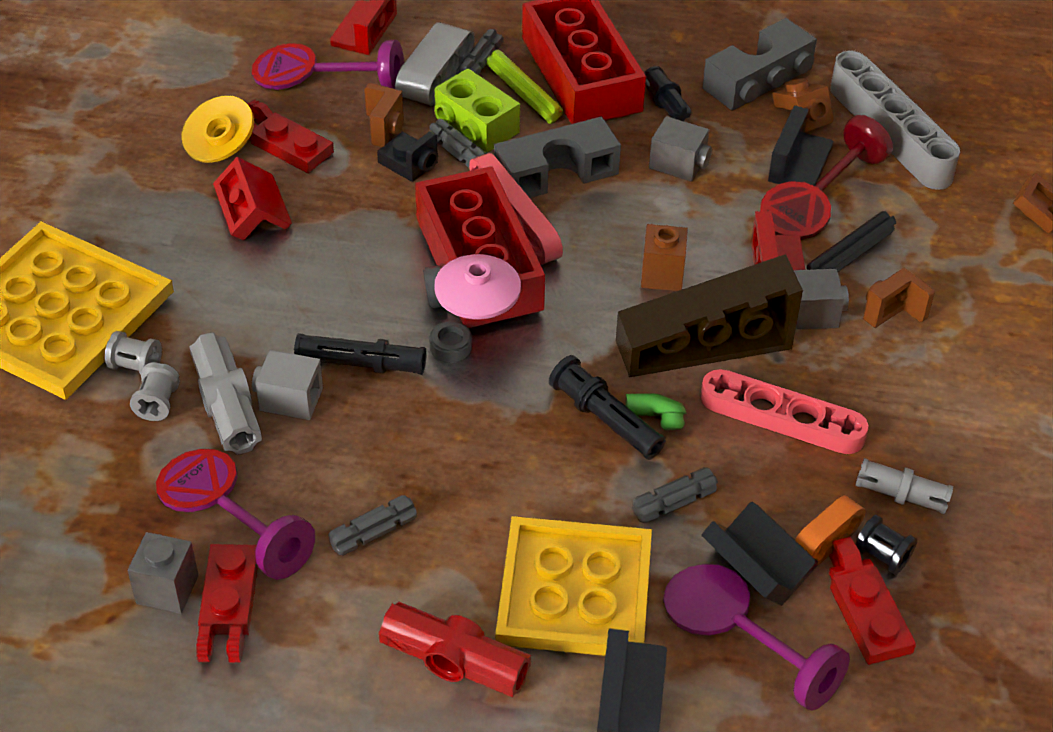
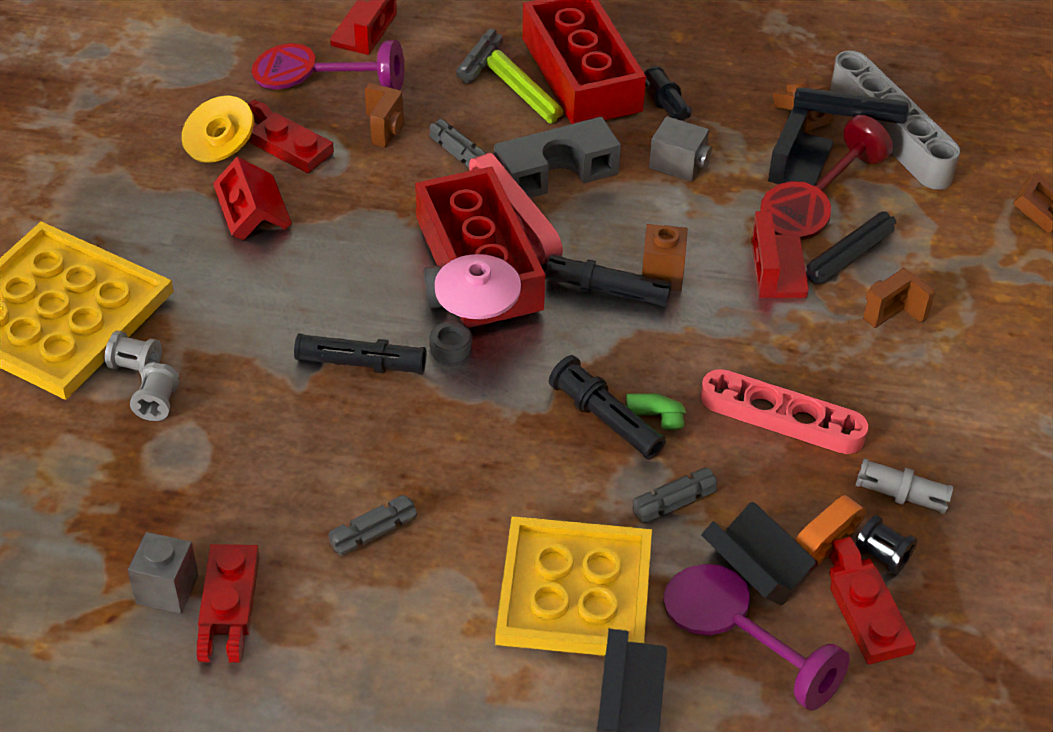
magenta piece [156,449,316,580] -> none
light grey piece [189,332,262,455] -> none
light grey brick [252,350,323,420] -> none
black bracket [377,131,438,182] -> none
red piece [379,601,531,697] -> none
light grey beam [395,22,474,106] -> none
lime brick [434,68,520,153] -> none
dark brown wedge [616,254,803,378] -> none
dark grey arch [702,18,817,111] -> none
flat silver brick [794,269,849,330] -> none
none -> black pin [545,254,672,307]
none -> black axle [794,87,909,124]

